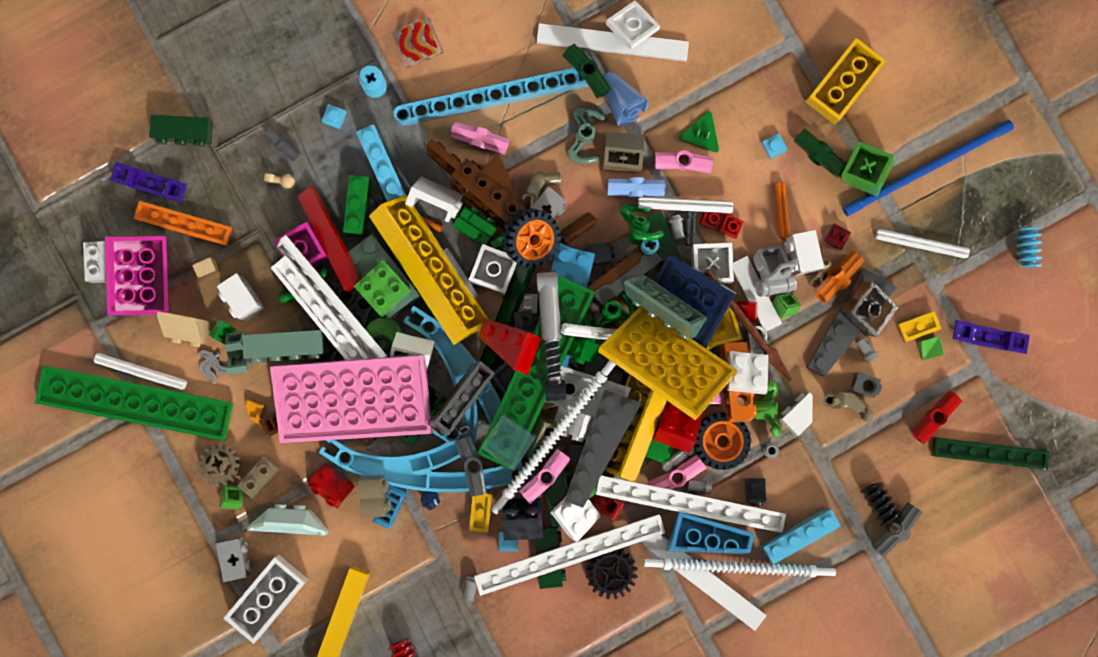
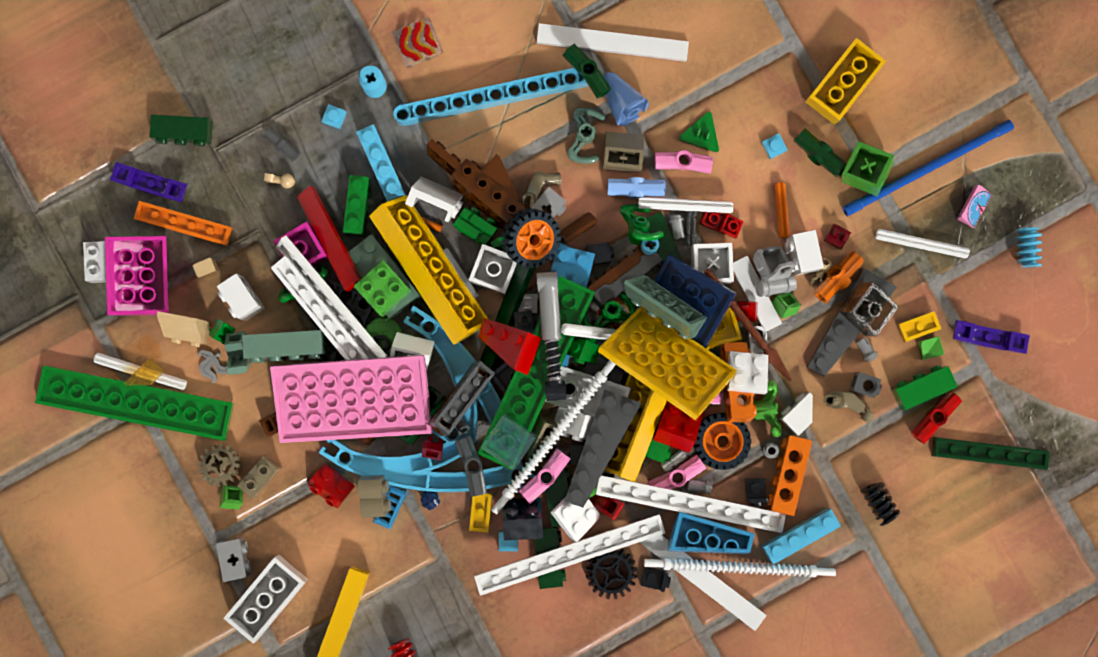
light orange tile [246,399,266,424] -> none
light aqua wedge [247,504,328,536] -> none
bright pink piece [450,122,510,155] -> none
light grey pin [463,575,477,601] -> none
white plate [606,1,660,50] -> none
dark grey piece [871,503,923,557] -> none
none -> clear yellow tile [124,358,165,386]
none -> dark red tile [422,436,443,461]
none -> black bracket [640,567,671,592]
none -> orange brick [767,435,812,516]
none -> green brick [891,364,958,410]
none -> slope [957,184,992,228]

